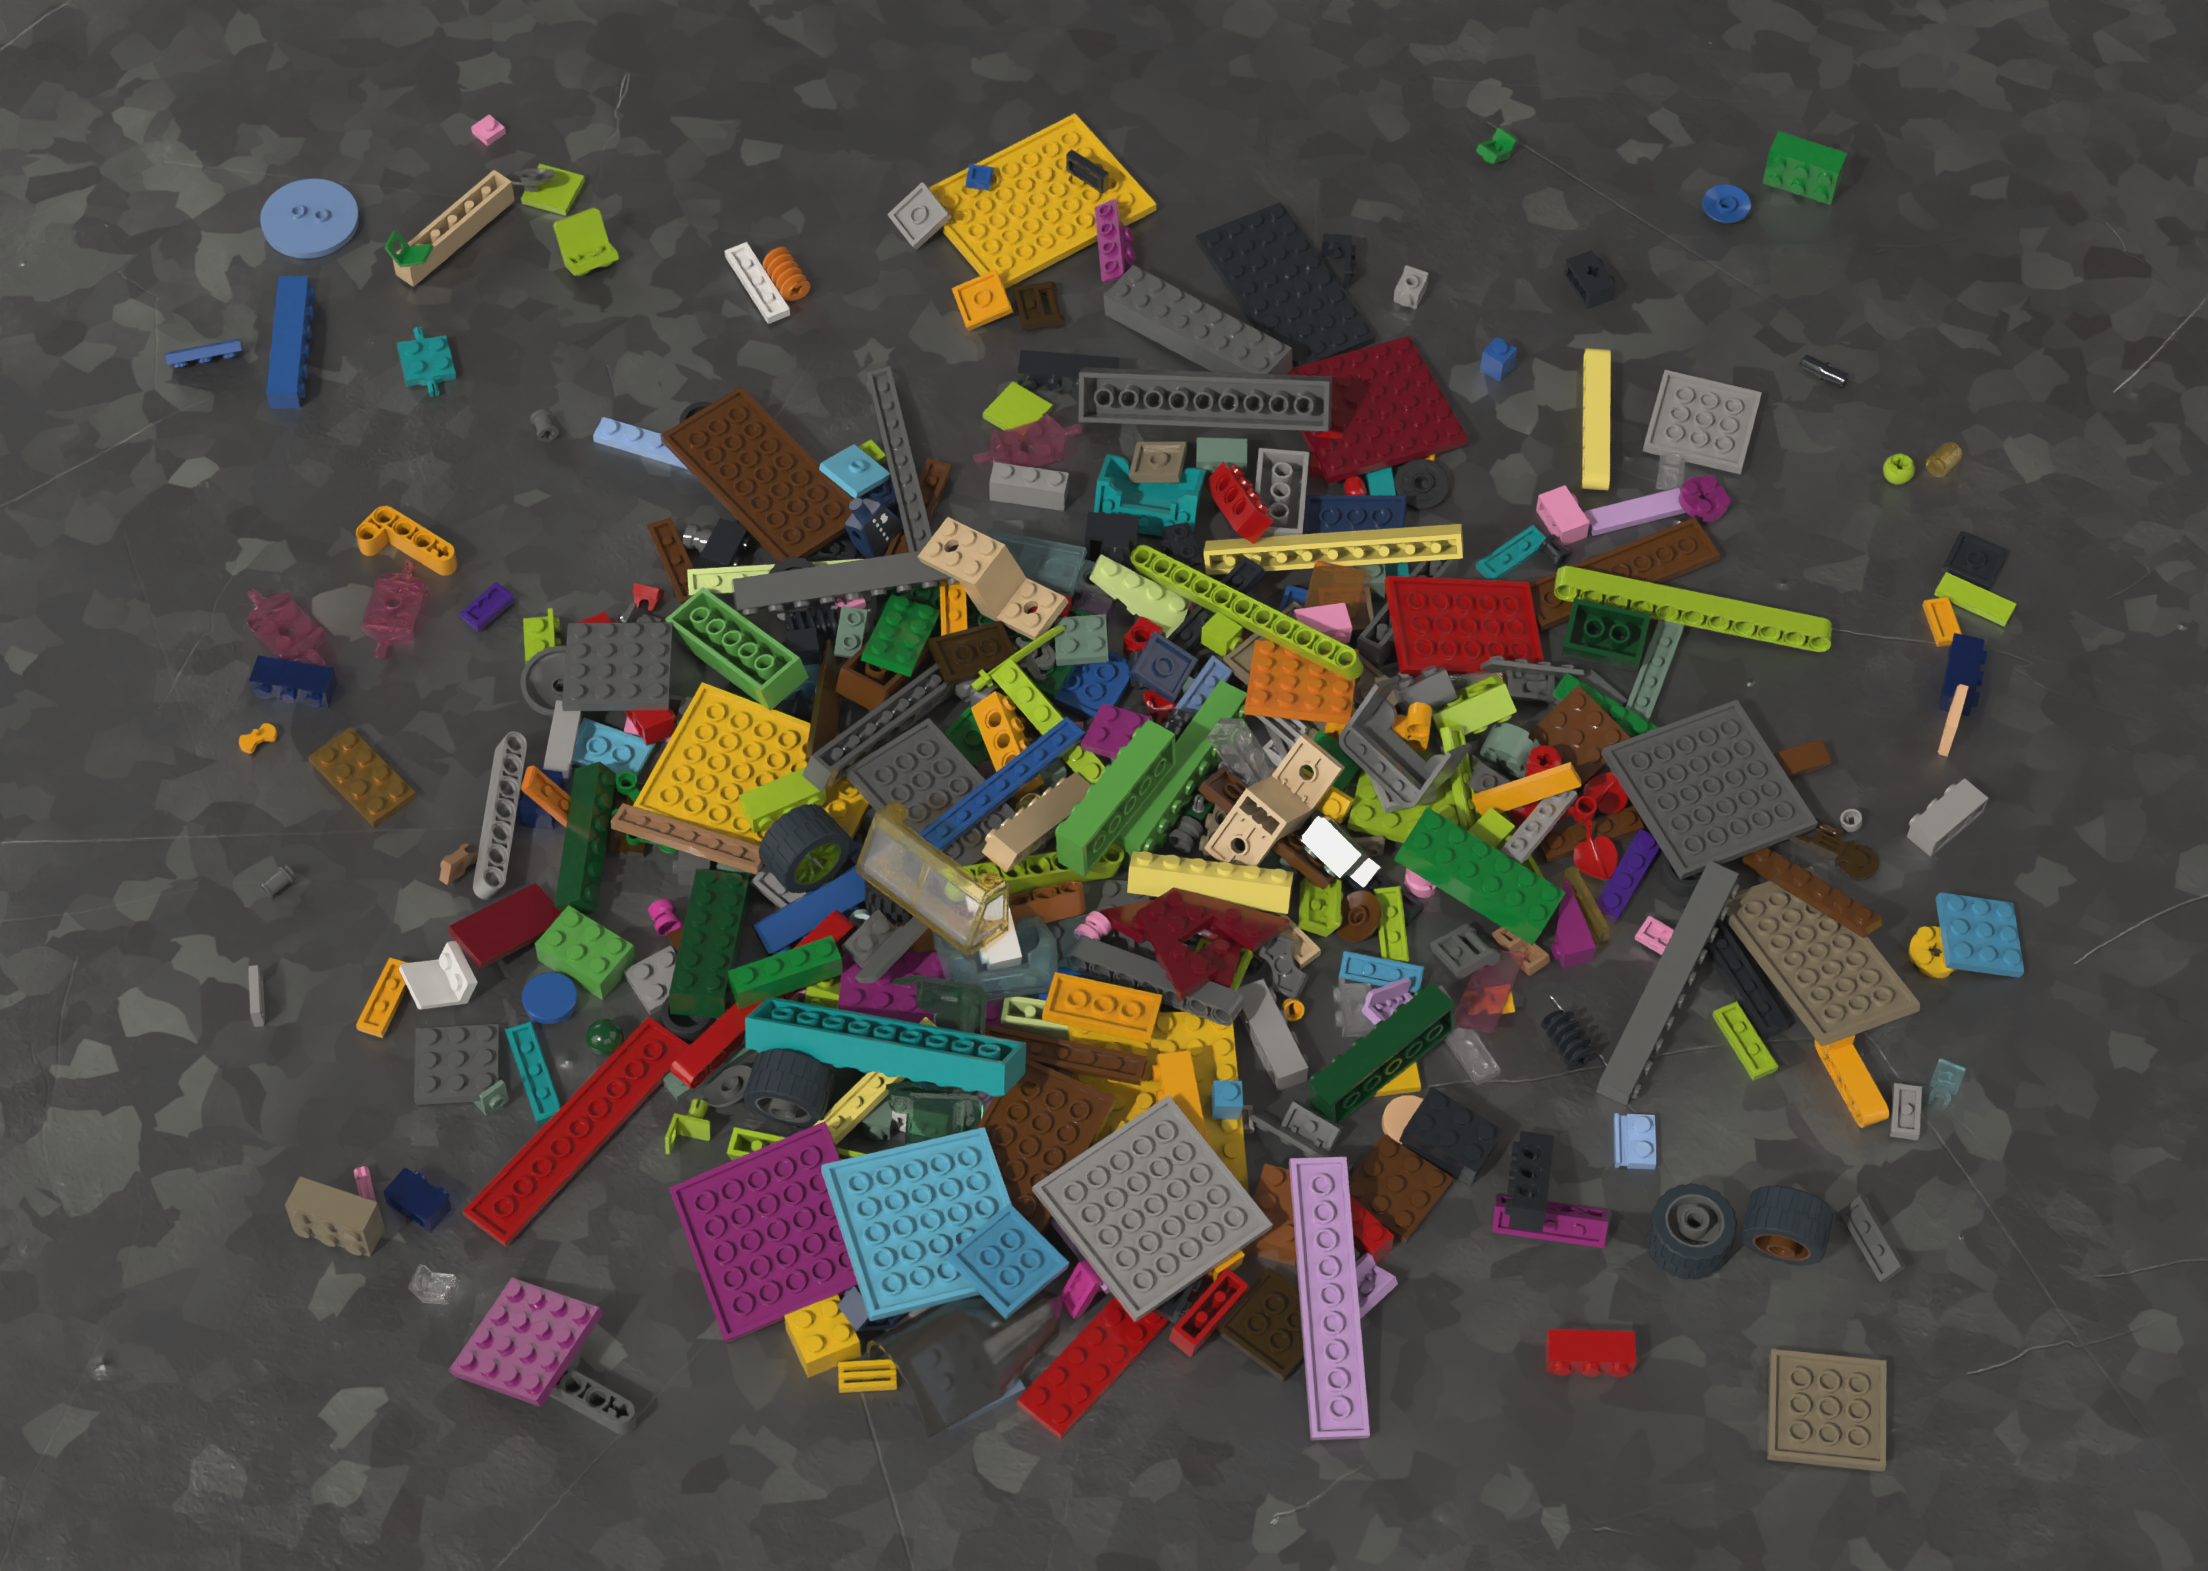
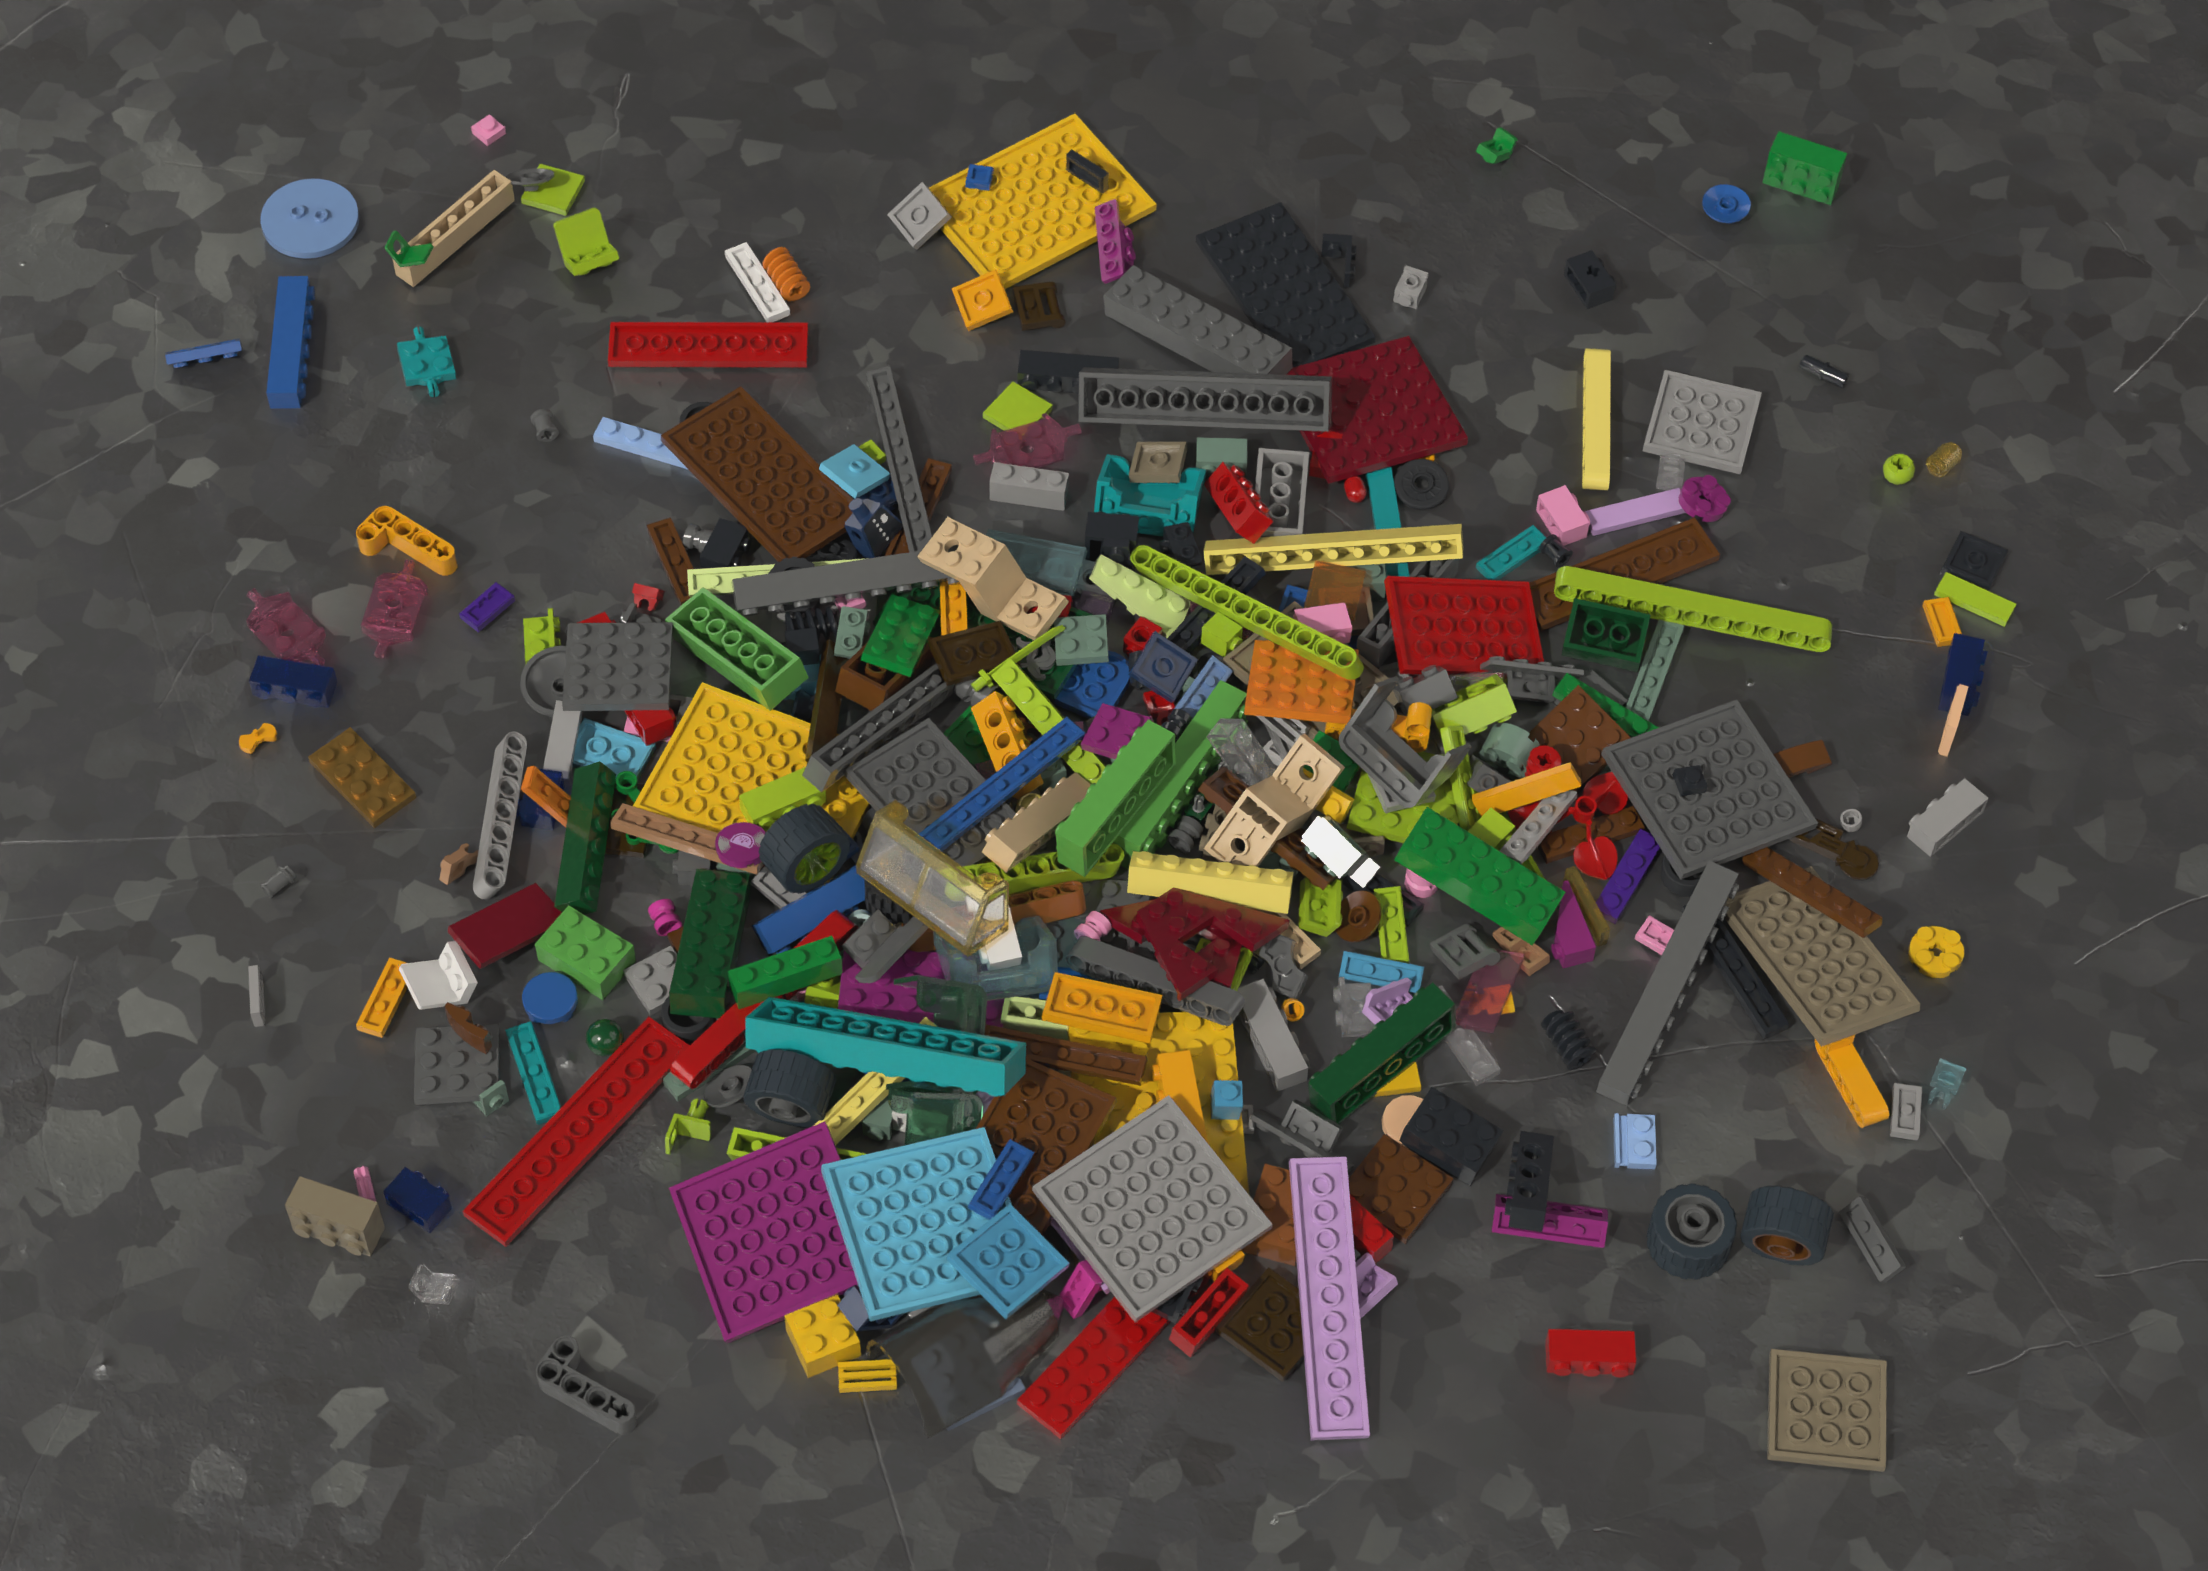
magenta plate [449,1278,603,1407] -> none
dark blue tile [1303,495,1407,534] -> none
blue brick [1480,337,1517,382] -> none
lime tile [1712,1001,1778,1081] -> none
dark azure plate [1936,892,2025,978] -> none
none -> reddish brown slope [445,1002,492,1054]
none -> red plate [608,322,808,368]
none -> magenta tile [715,822,766,868]
none -> blue tile [968,1139,1034,1220]
none -> black plate [1672,765,1708,796]

